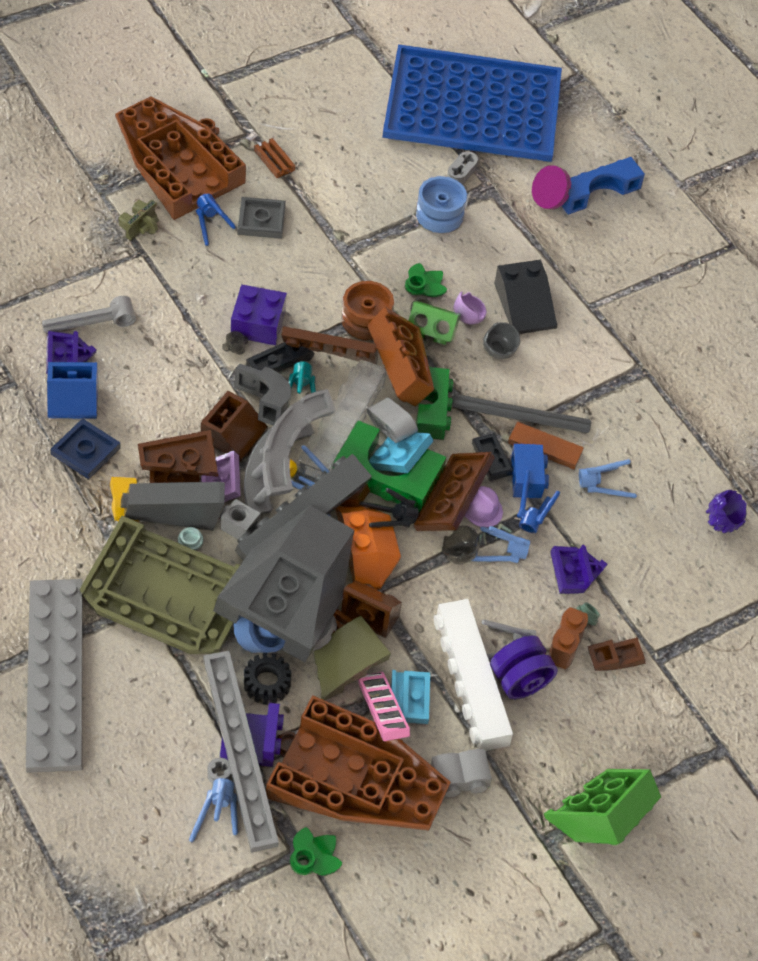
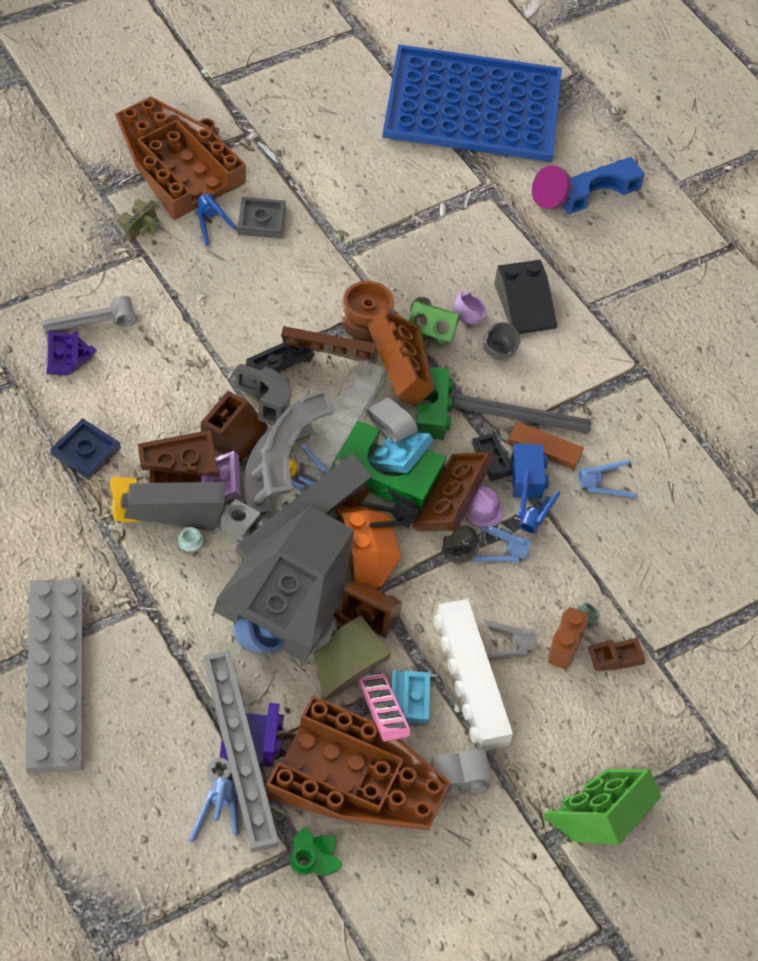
blue slope [47,362,98,419] -> none
olive slope [79,516,240,654] -> none
clear smoke plate [222,331,248,355] -> none
dark purple brick [231,284,287,345] -> none
black tyre [244,653,292,705] -> none
dark orange tile [254,138,295,178] -> none
teal plant [288,361,316,394] -> none
green plate [405,263,447,297] -> none
medium blue wheel [416,176,467,233] -> none
light grey beam [447,151,478,185] -> none
dark purple wheel [490,635,558,700] -> none
dark purple slope [550,544,608,594] -> none
dark purple hair [706,489,747,533] -> none

